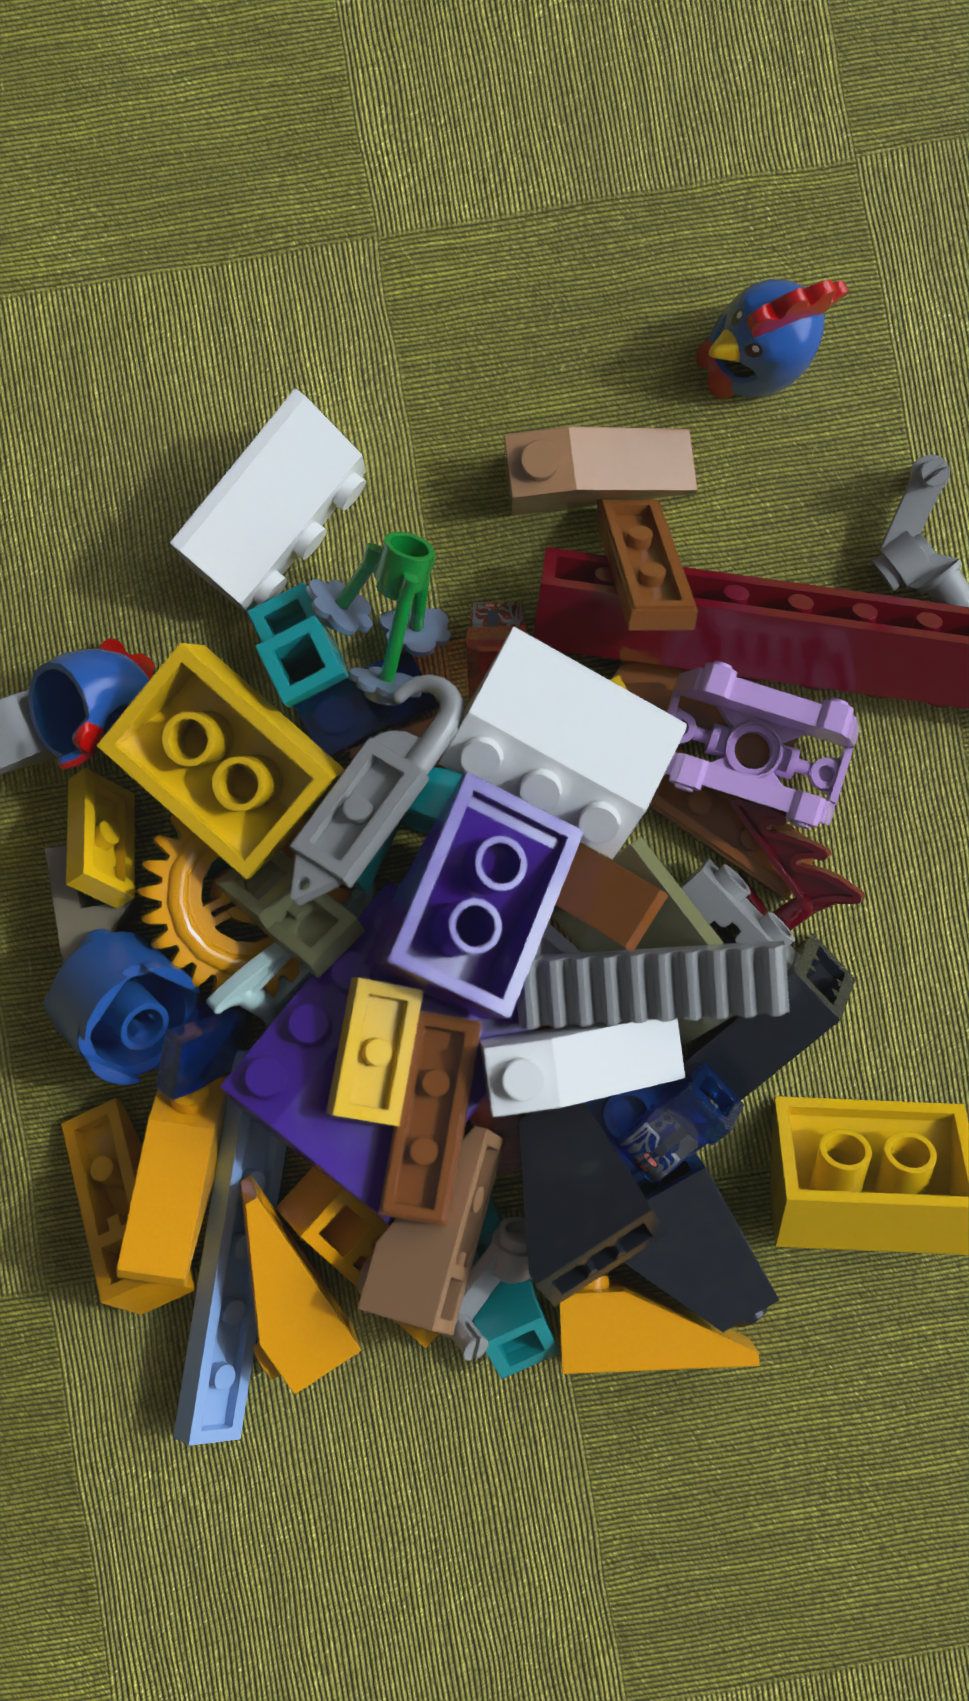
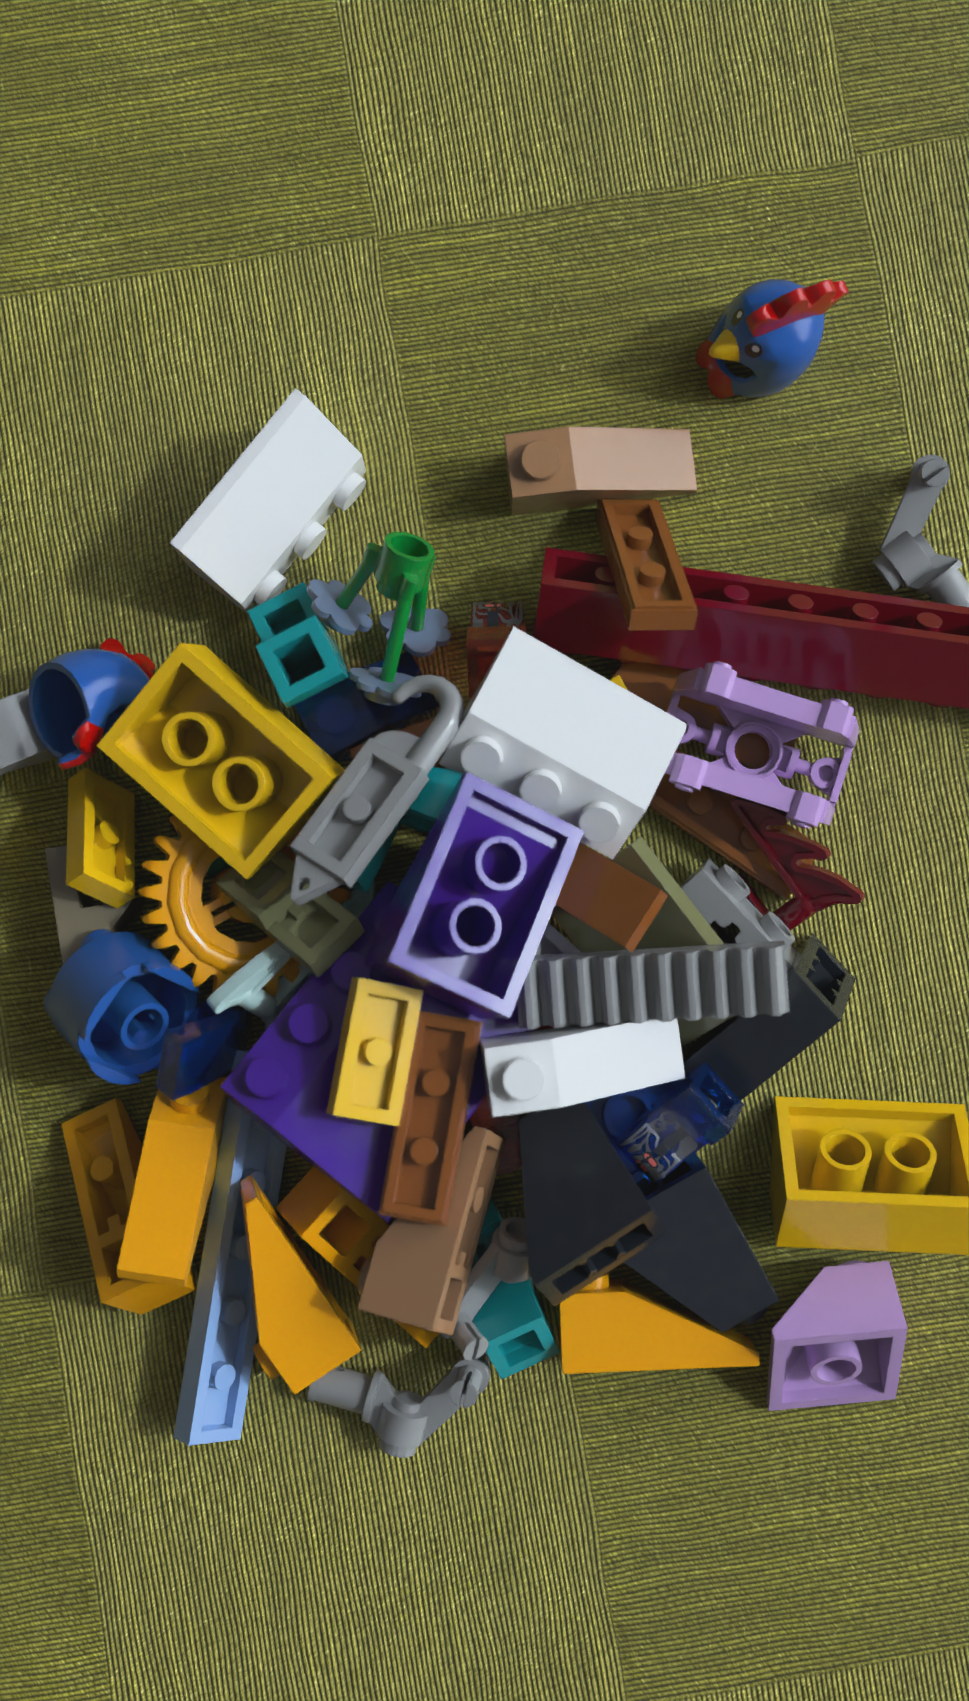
none -> light grey pin [308,1351,491,1458]
none -> lavender slope [766,1260,908,1411]

